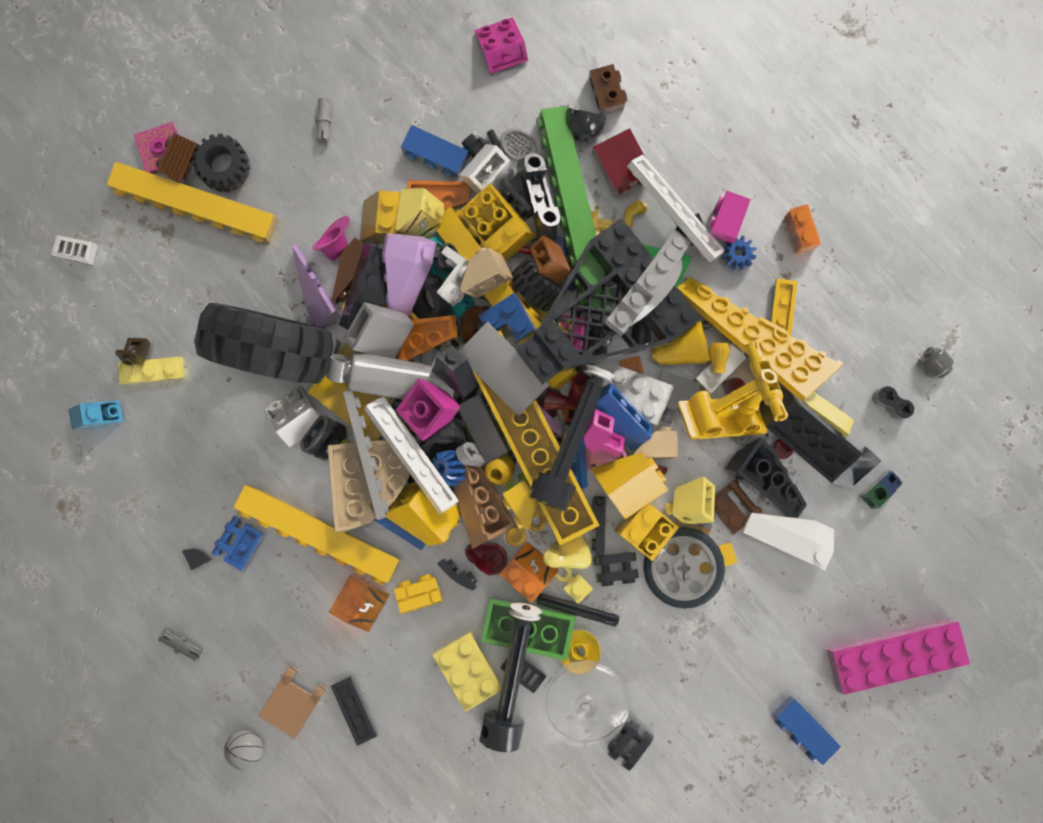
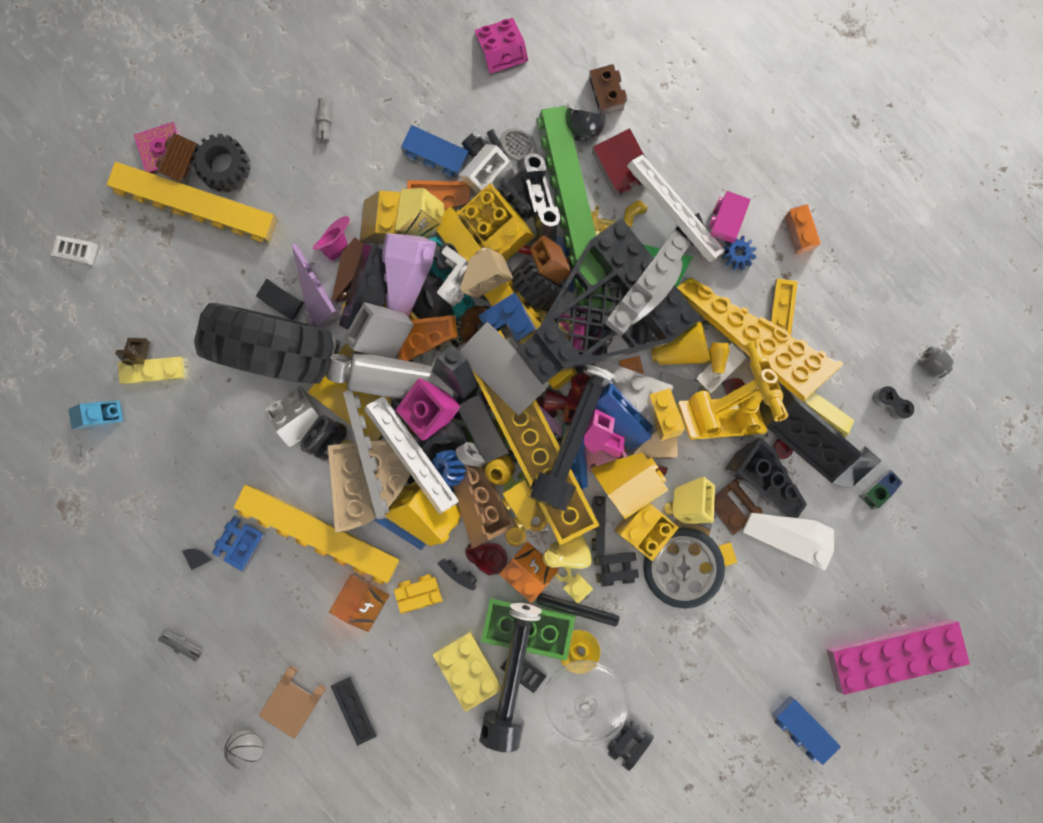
none -> black slope [256,278,304,320]
none -> yellow brick [647,388,685,441]

